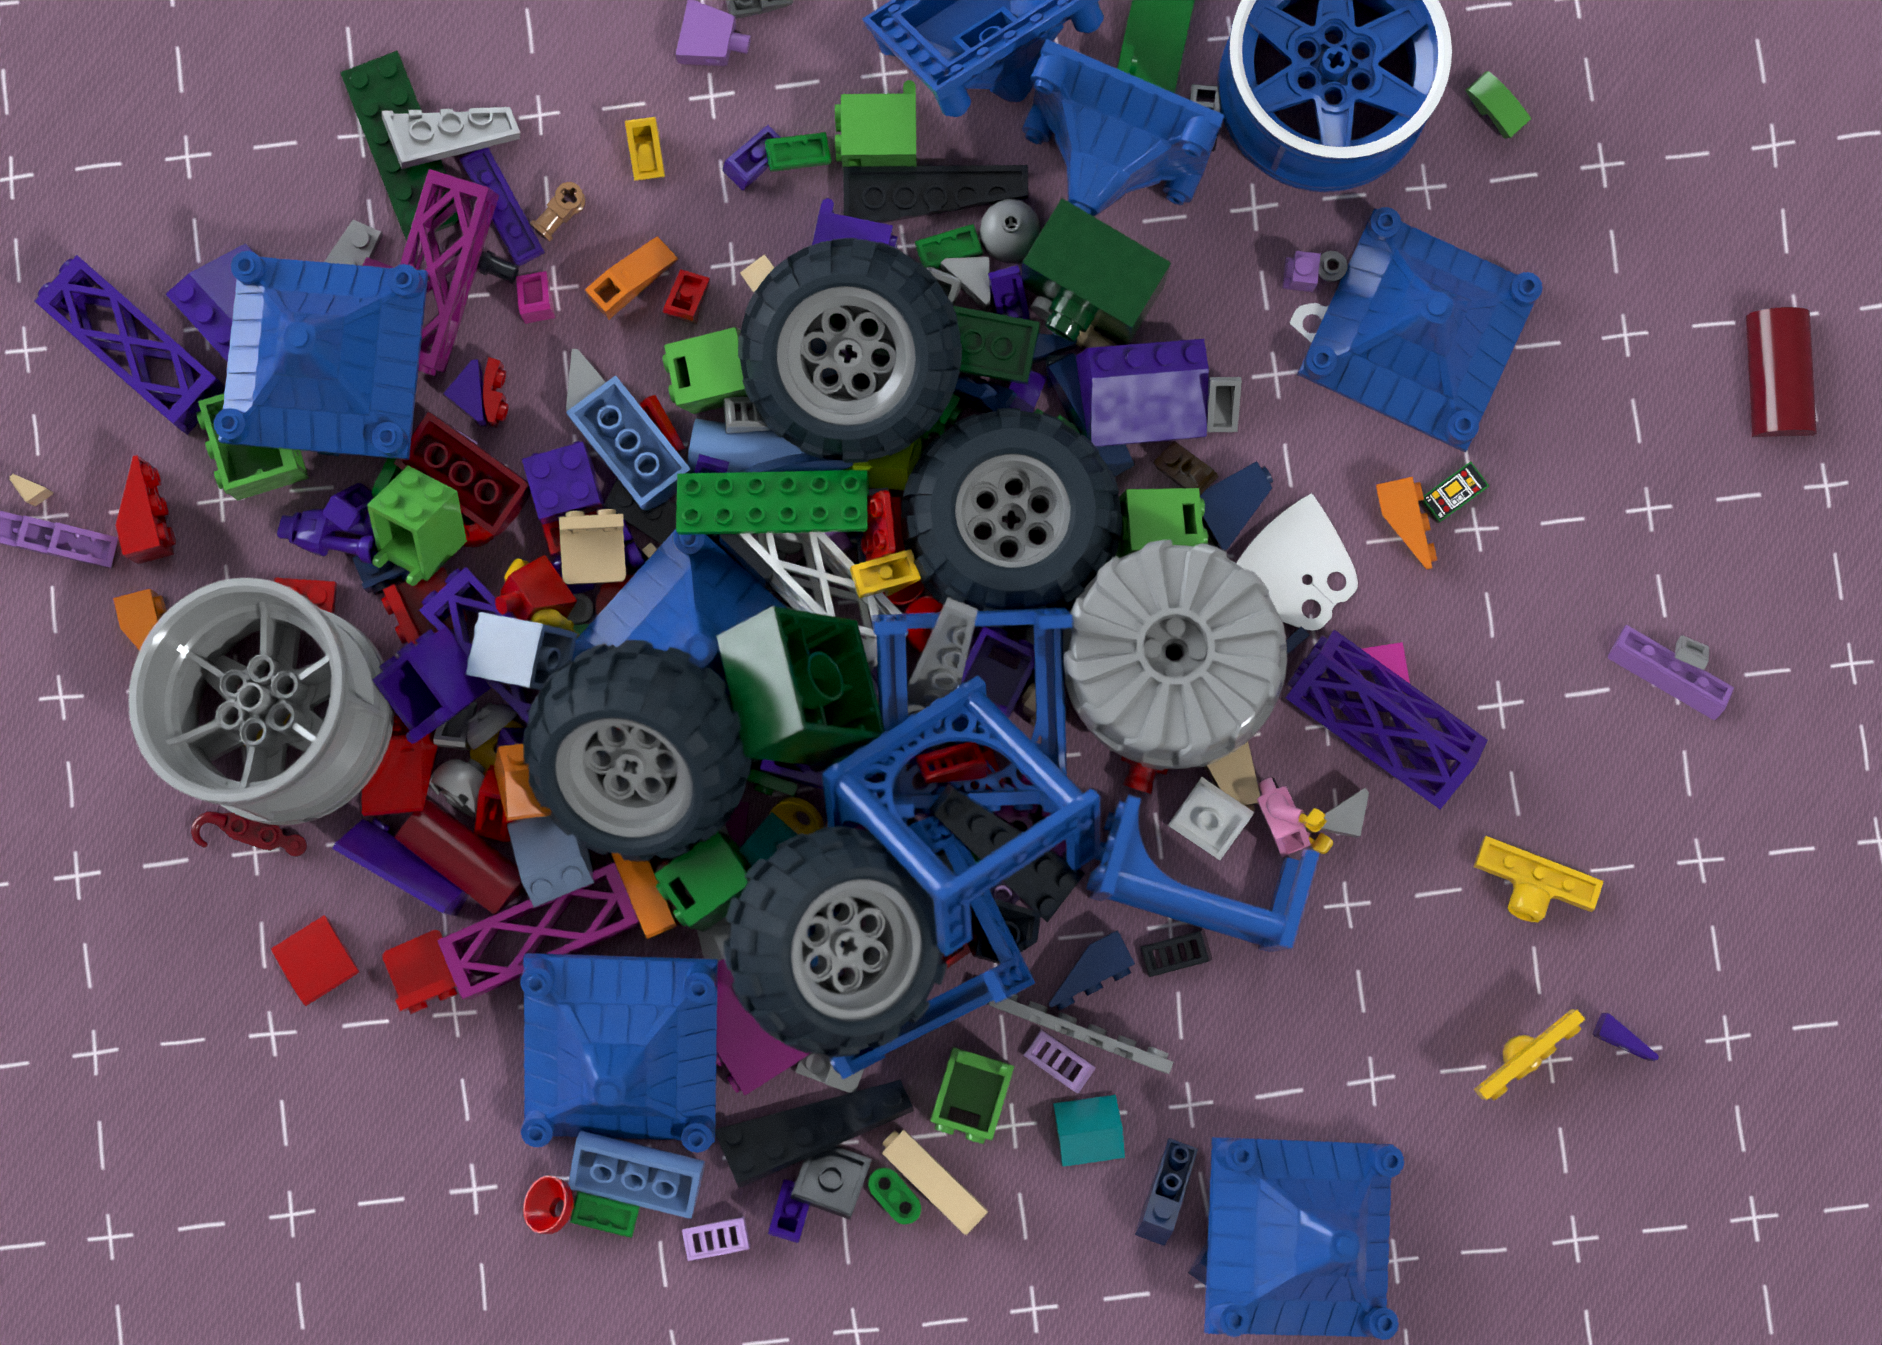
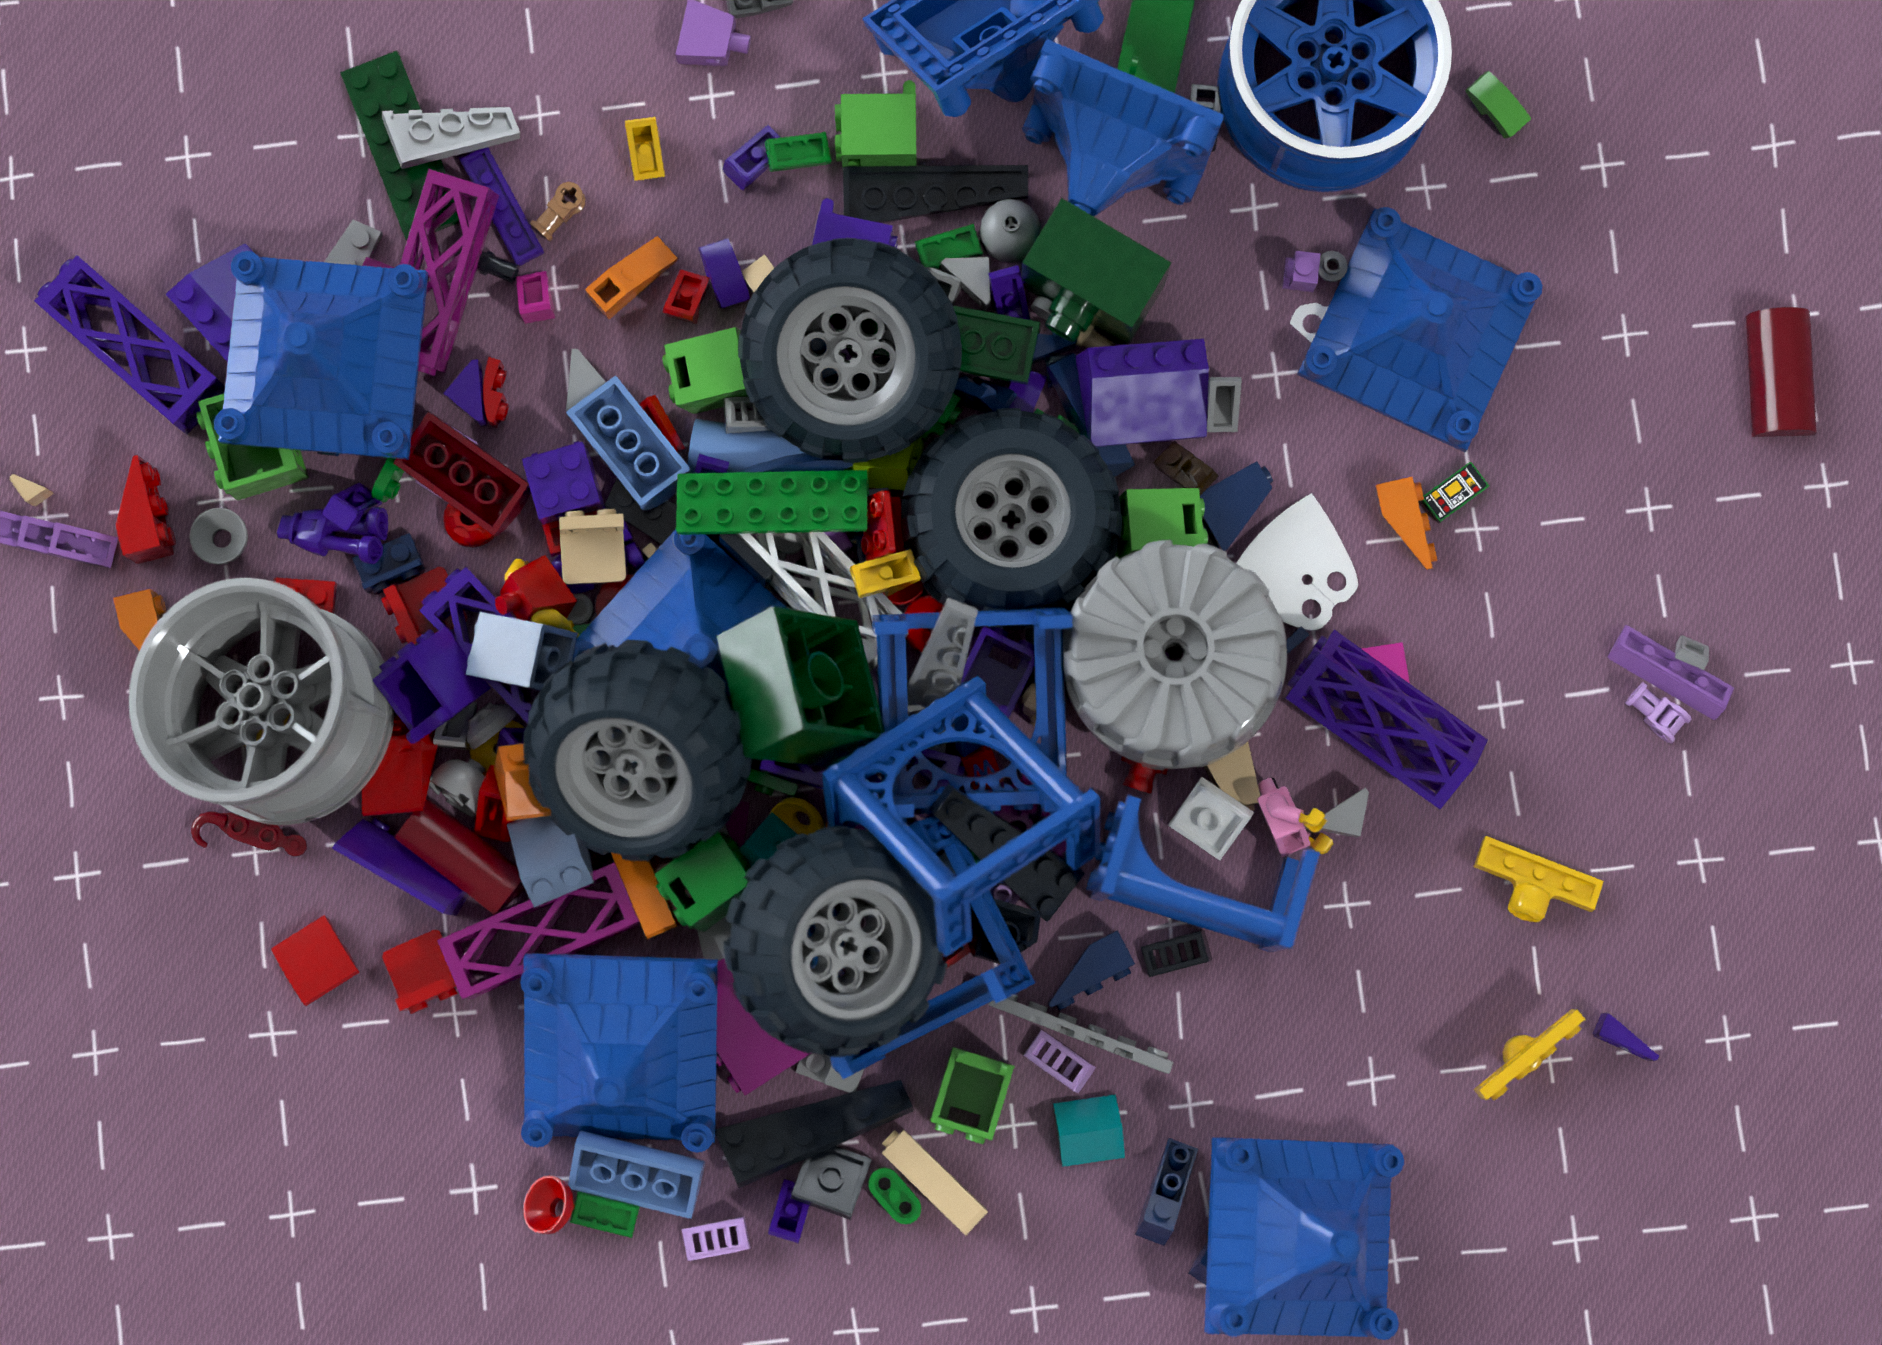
bright green container [367,466,467,586] -> none
red slope [915,742,987,783] -> none
none -> light grey piece [190,508,248,565]
none -> dark purple slope [698,238,750,308]
none -> lavender connector [1625,682,1692,744]

